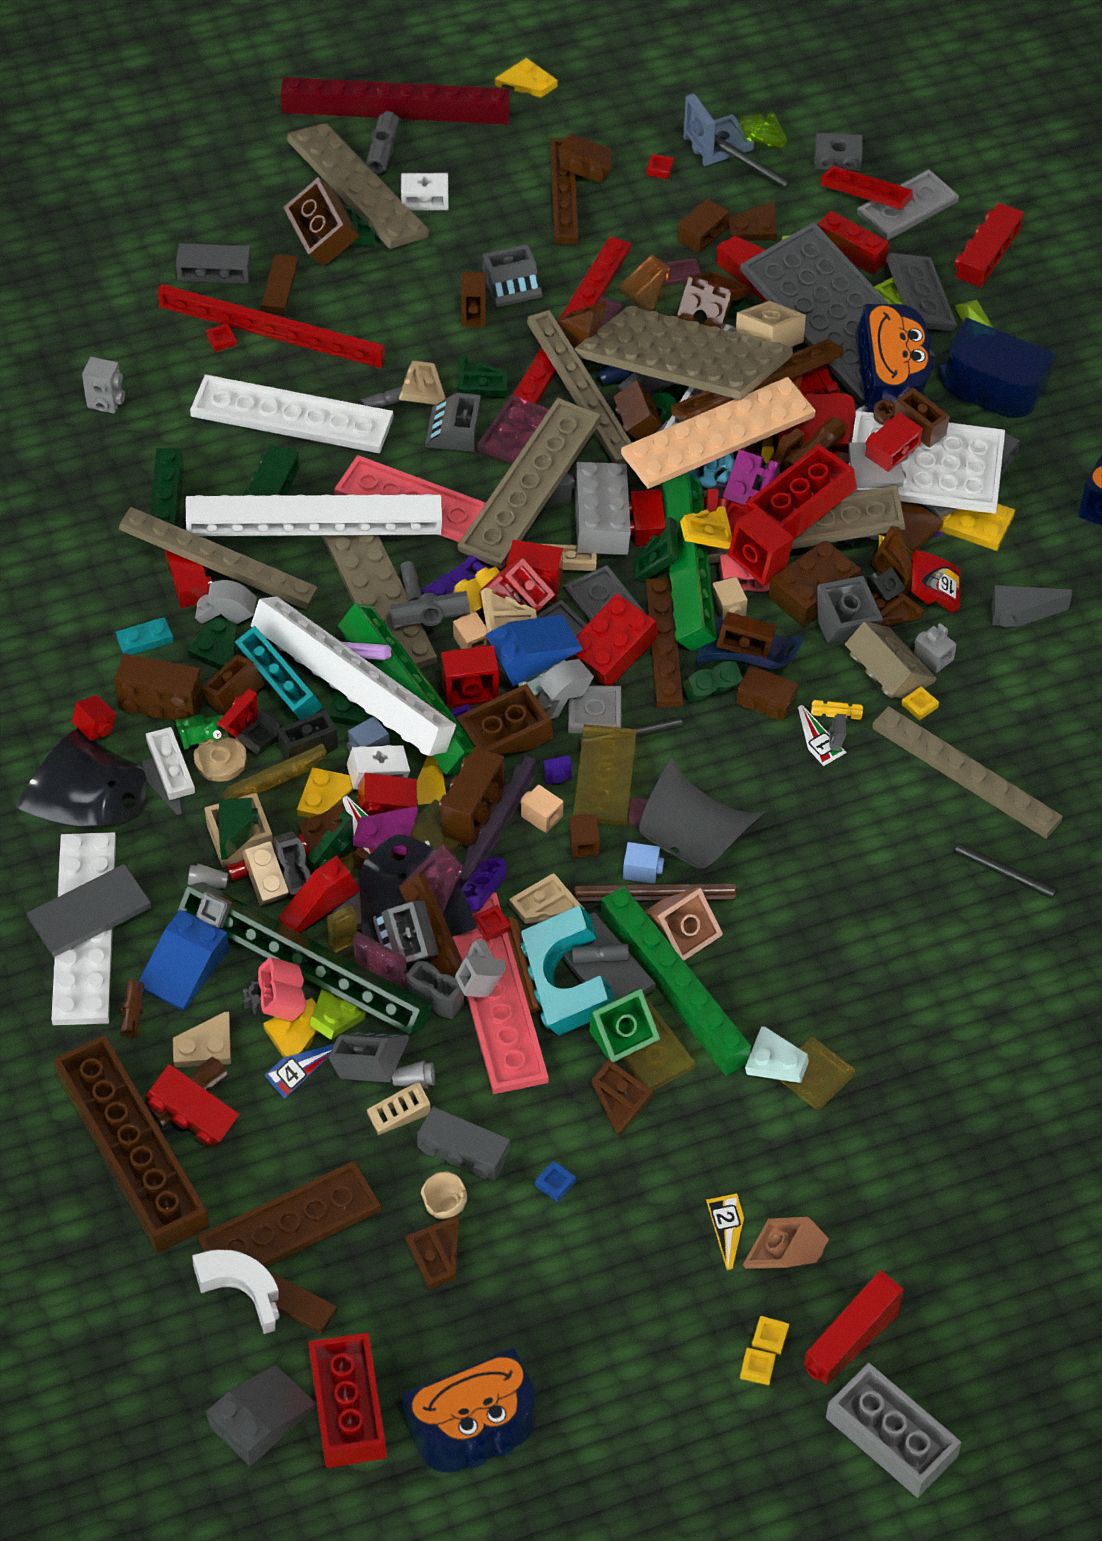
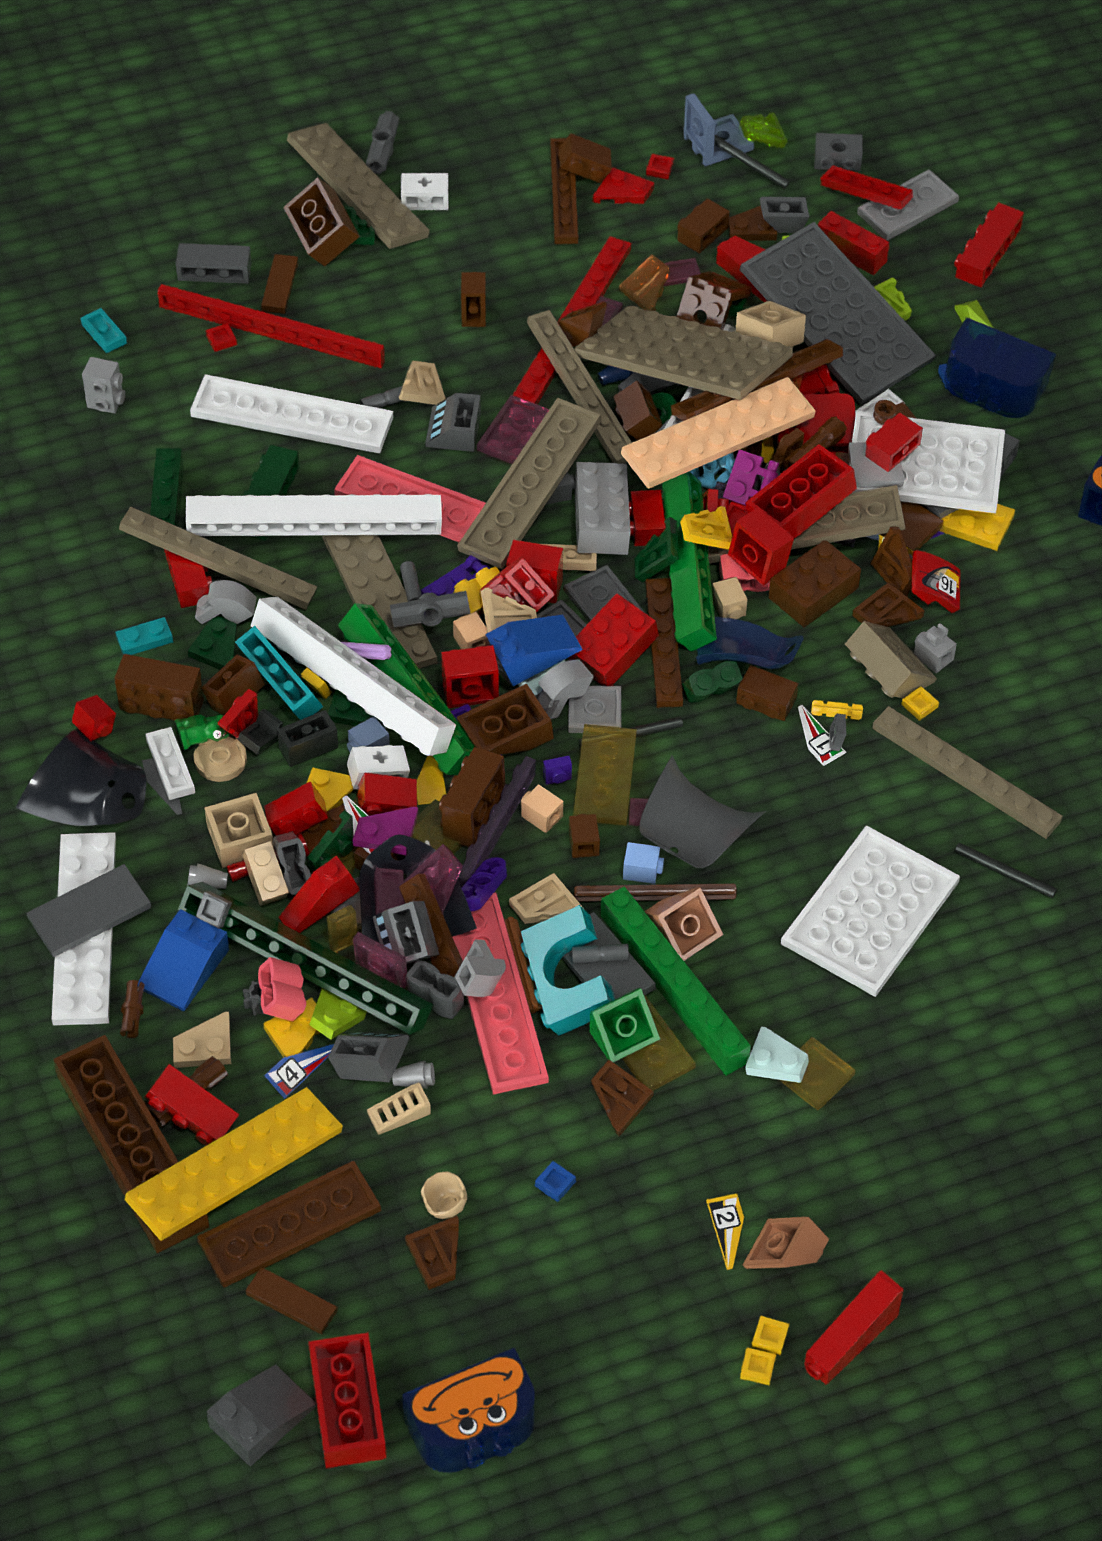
white arch [192,1250,279,1334] -> none
dark green slope [219,797,259,860] -> none
clear yellow tile [221,744,327,799] -> none
dark red brick [280,77,510,125] -> none
dark grey brick [417,1107,510,1181] -> none
dark green wing [458,355,508,397] -> none
red tile [473,905,511,941] -> none
dark grey slope [482,244,542,307] -> none
yellow wing [495,58,558,98] -> none
reddish brown brick [716,612,777,659] -> none
dark grey slope [817,576,883,644] -> none
light grey brick [826,1363,962,1498] -> none
brick [856,304,934,413] -> none
pearl dark grey bracket [866,567,905,602] -> none
dark grey tile [886,253,957,331] -> none
reddish brown brick [893,387,950,448] -> none
dark grey slope [992,585,1072,627] -> none
none -> teal plate [81,308,127,354]
none -> yellow plate [125,1087,343,1241]
none -> red brick [264,781,328,836]
none -> yellow tile [301,668,332,699]
none -> clear pink tile [374,868,404,915]
none -> red wing [593,168,654,204]
none -> dark grey slope [760,197,809,233]
none -> white plate [781,825,960,997]

